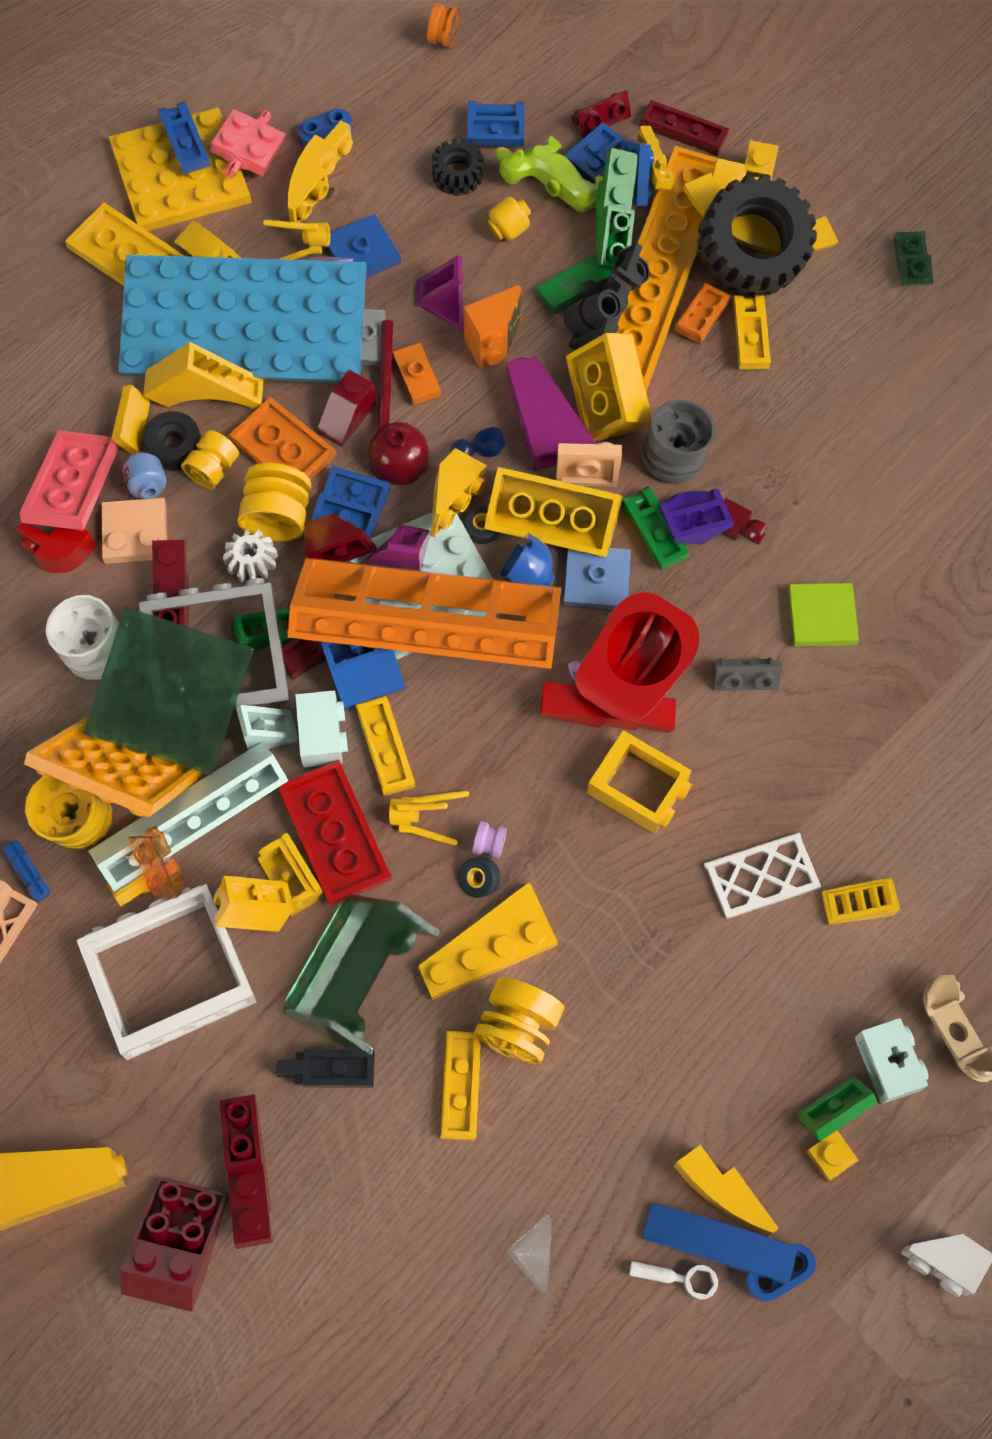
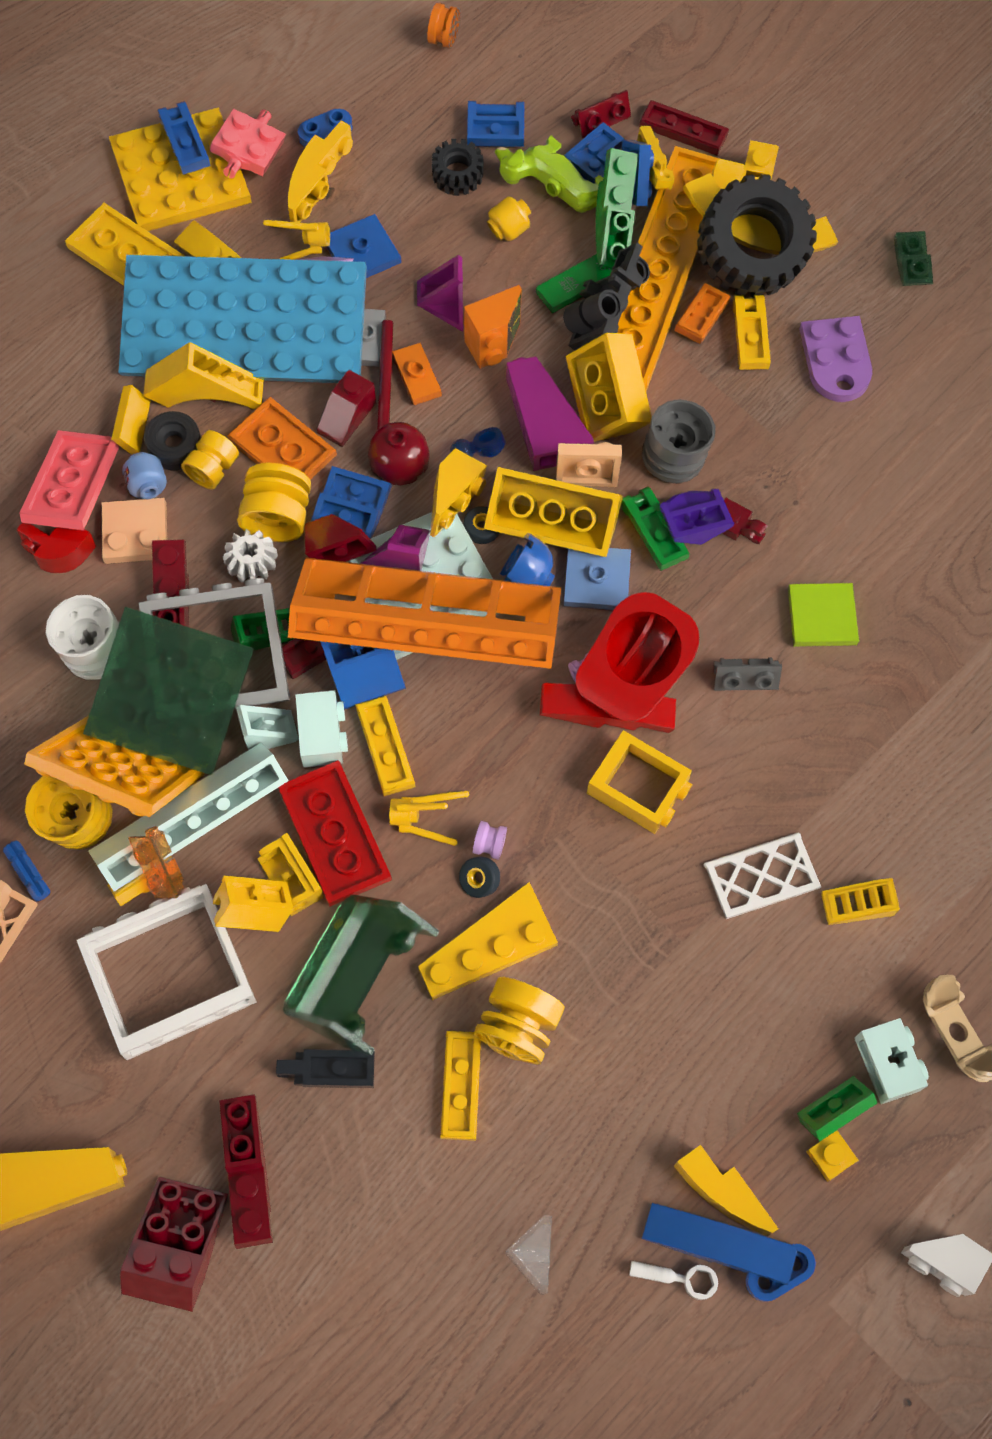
none -> medium lavender plate [799,316,872,402]

